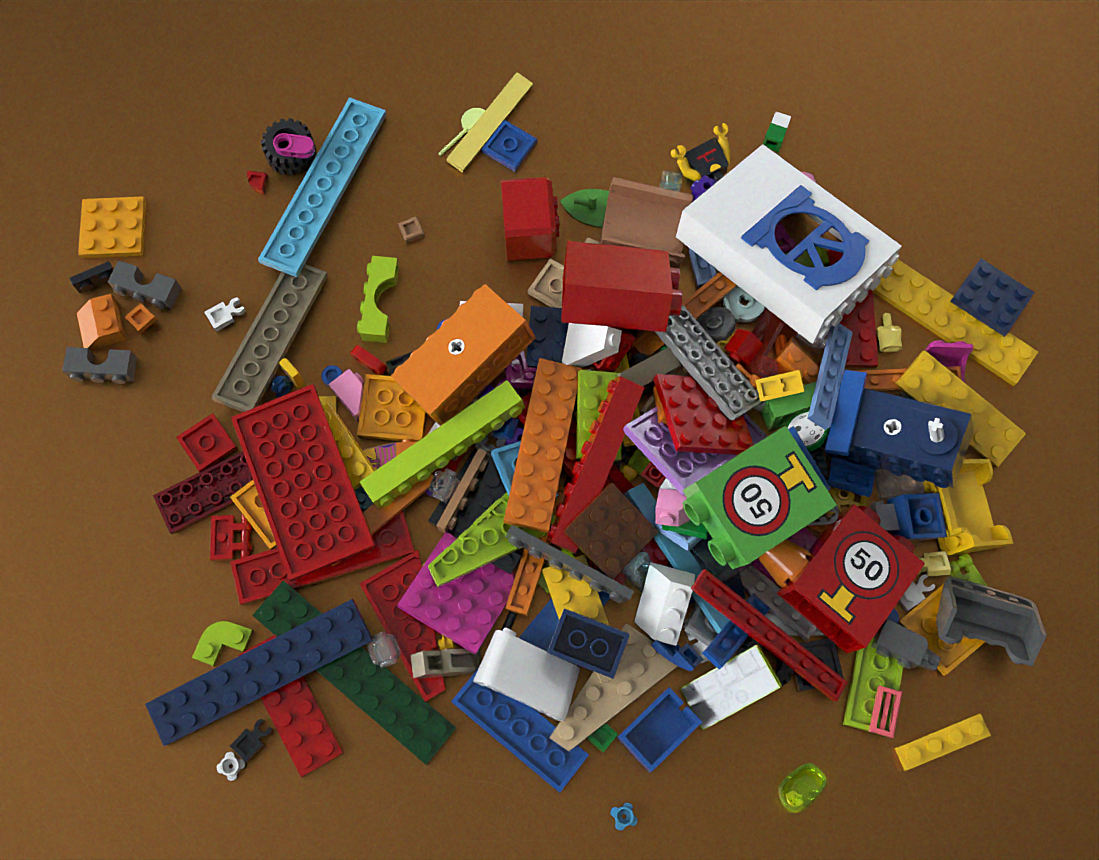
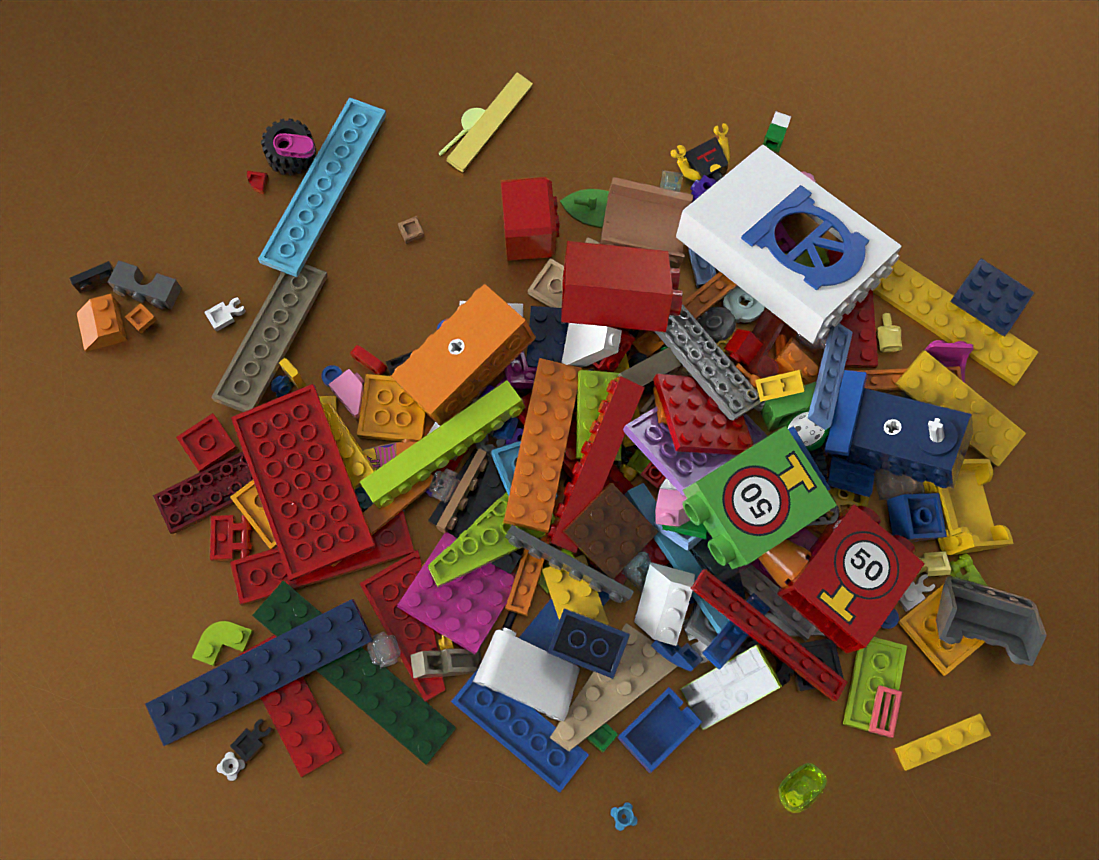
dark grey arch [62,347,137,384] -> none
light orange plate [78,196,146,258] -> none
lime arch [357,256,399,343] -> none
blue tile [482,120,537,172] -> none
light grey brick [869,501,900,534] -> none
dark grey hinge [871,619,941,671] -> none

